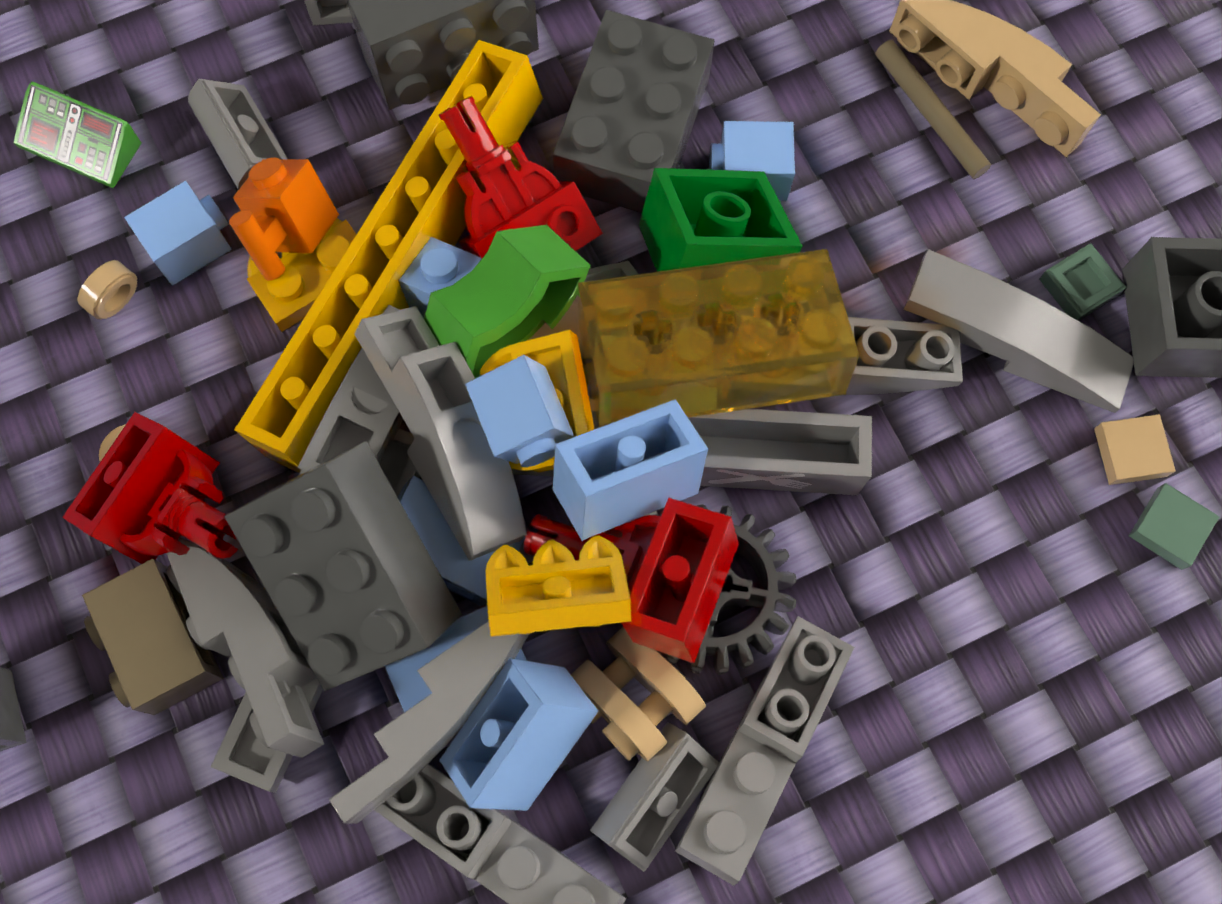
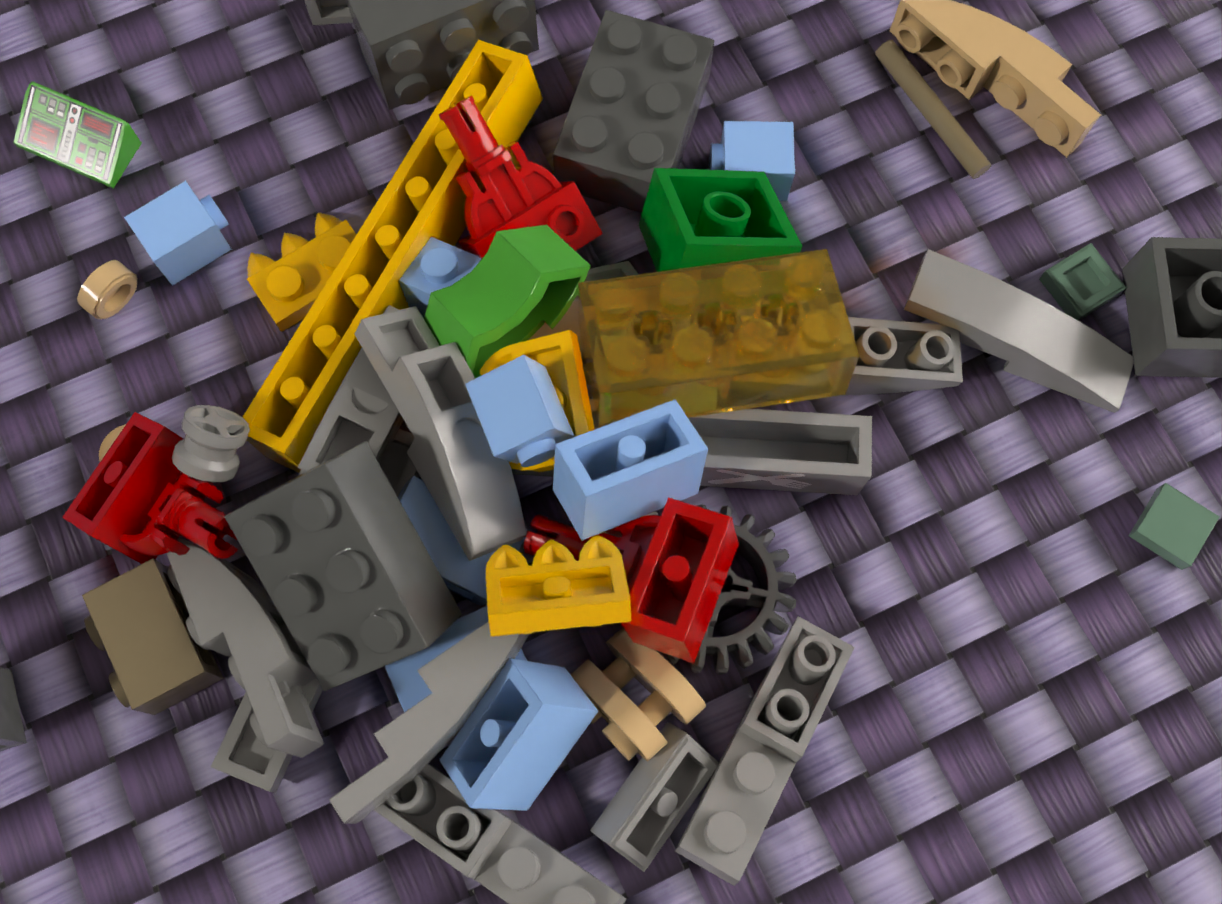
light grey brick [188,79,287,190] -> none
orange brick [229,157,339,280] -> none
tan tile [1094,414,1176,485] -> none
none -> light grey wheel [172,405,250,482]

